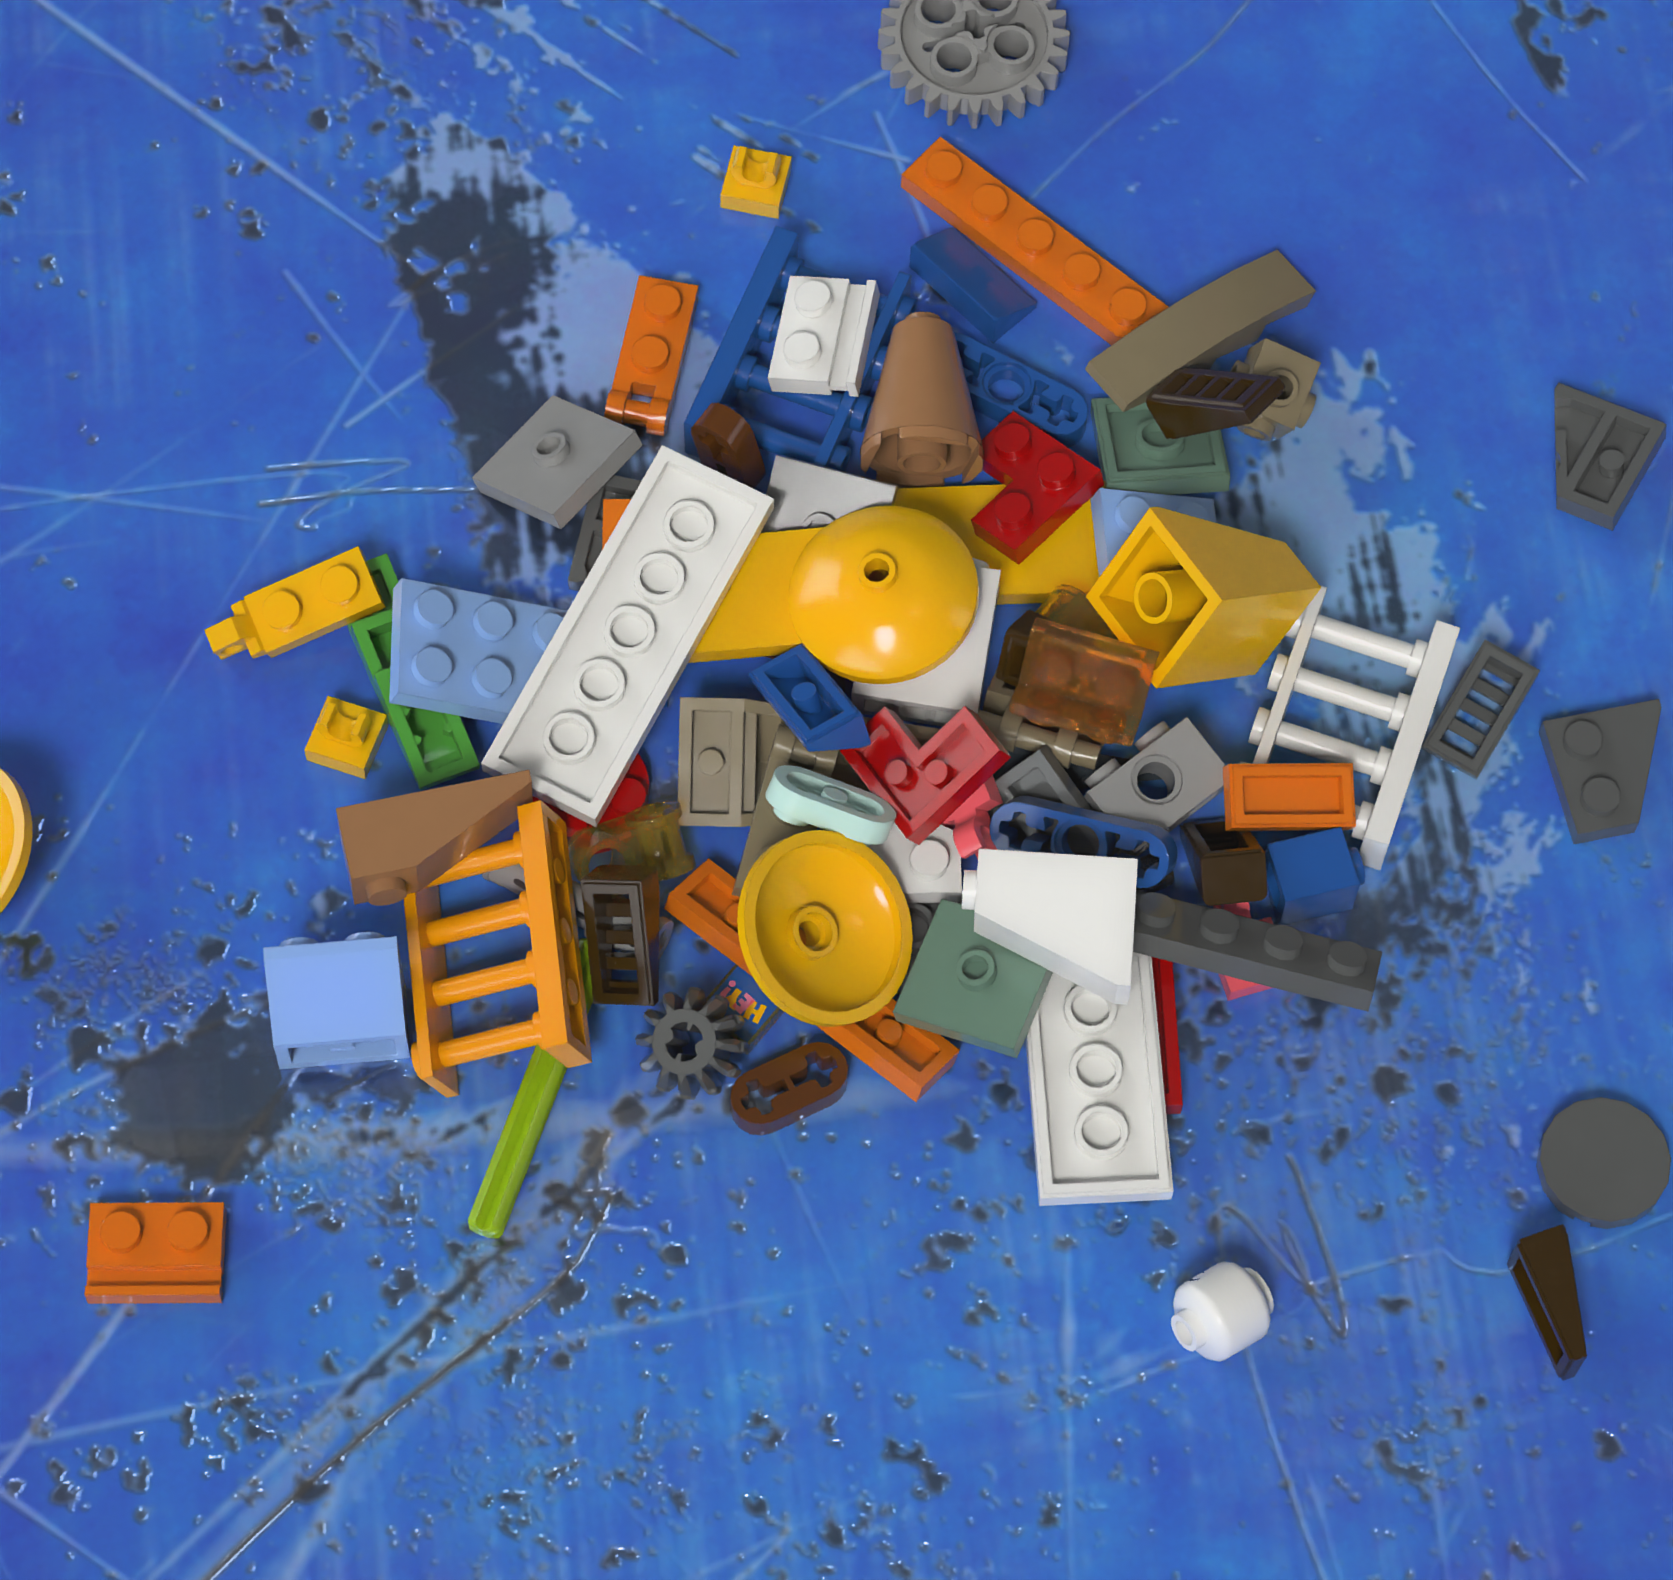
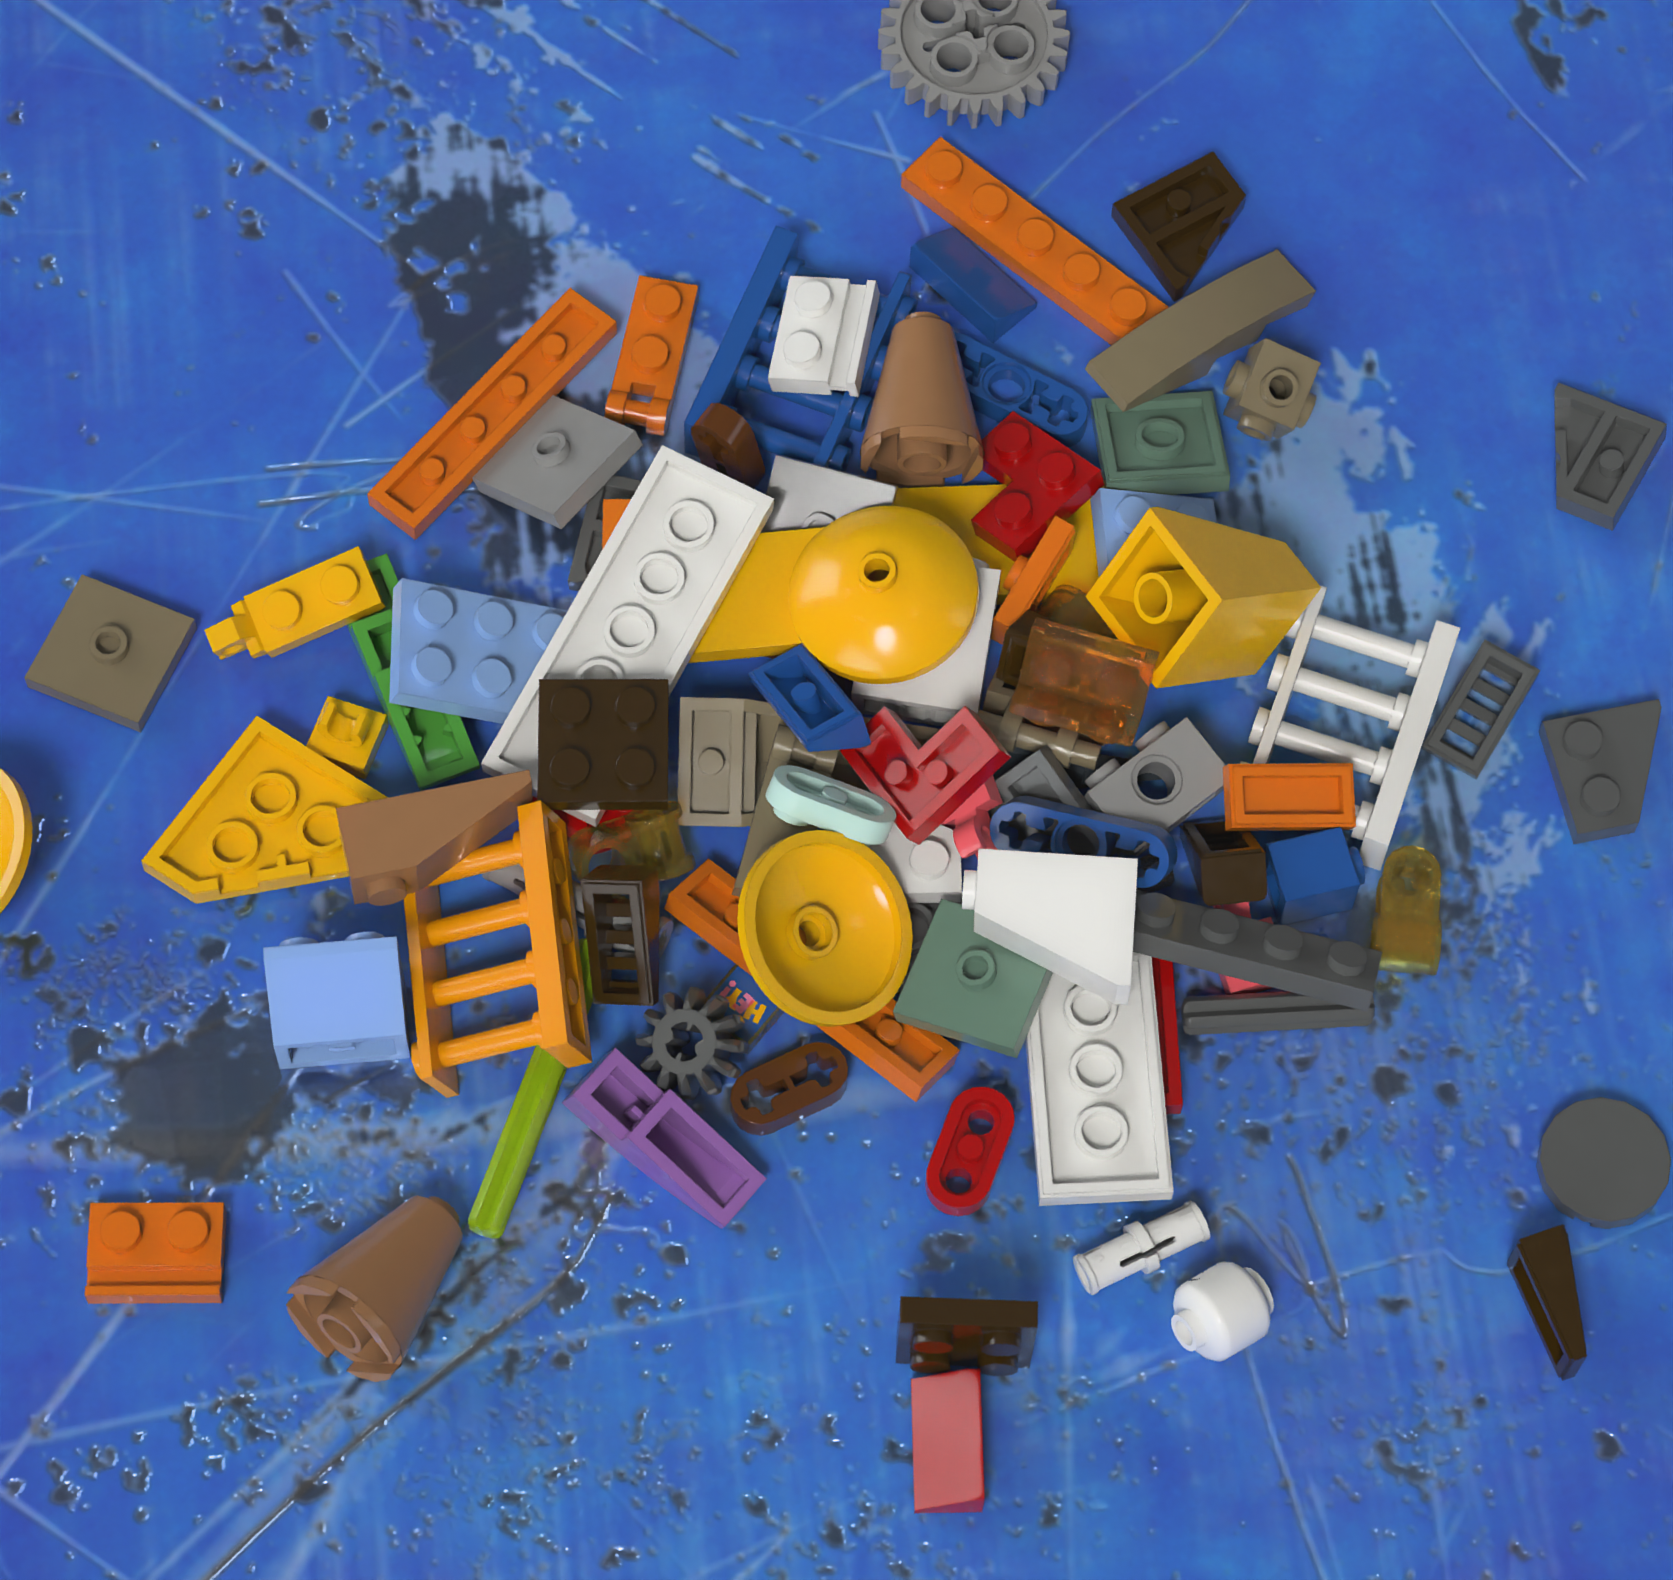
yellow tile [720,145,792,219] -> none
dark brown slope [1146,368,1286,439] -> none
none -> dark tan plate [24,574,197,732]
none -> yellow plate [141,716,388,904]
none -> medium nougat cone [286,1196,463,1382]
none -> orange plate [367,288,617,540]
none -> dark brown plate [537,679,669,810]
none -> medium lavender slope [562,1048,767,1229]
none -> dark brown plate [895,1296,1038,1376]
none -> slope [911,1369,984,1513]
none -> red plate [925,1087,1015,1216]
none -> orange plate [991,515,1076,645]
none -> white pin [1073,1200,1210,1295]
none -> dark brown wing [1111,151,1246,302]
none -> dark grey axle [1181,991,1375,1035]
none -> clear yellow piece [1370,845,1442,976]

